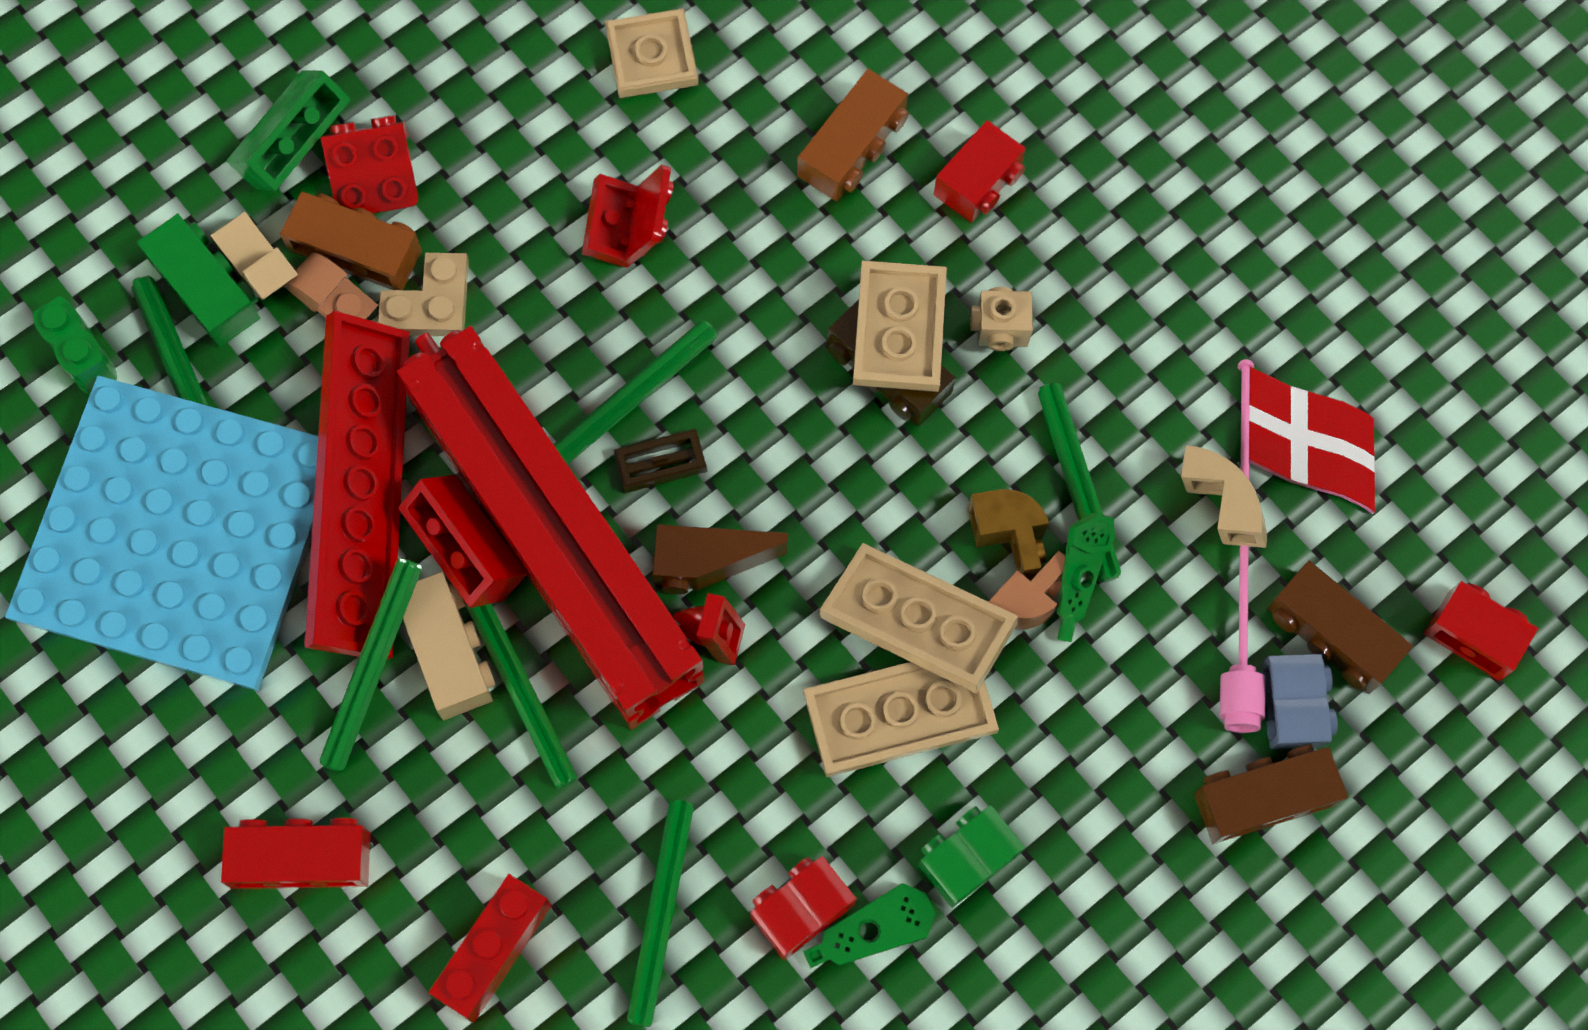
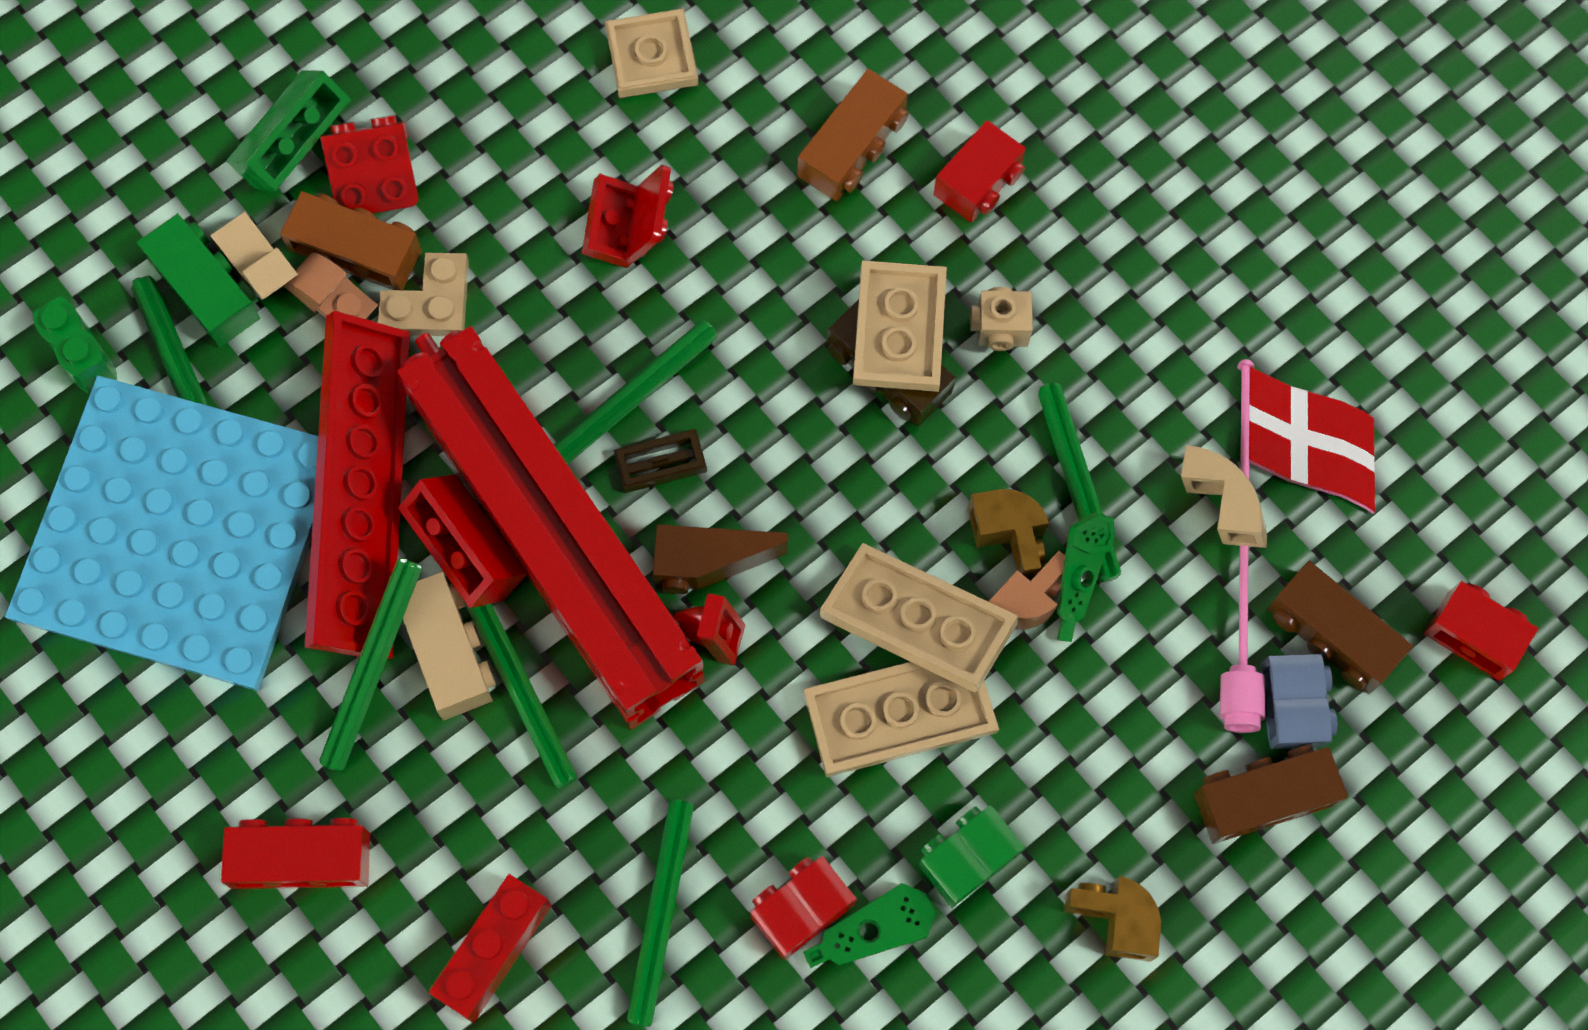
none -> pearl gold brick [1064,876,1161,962]

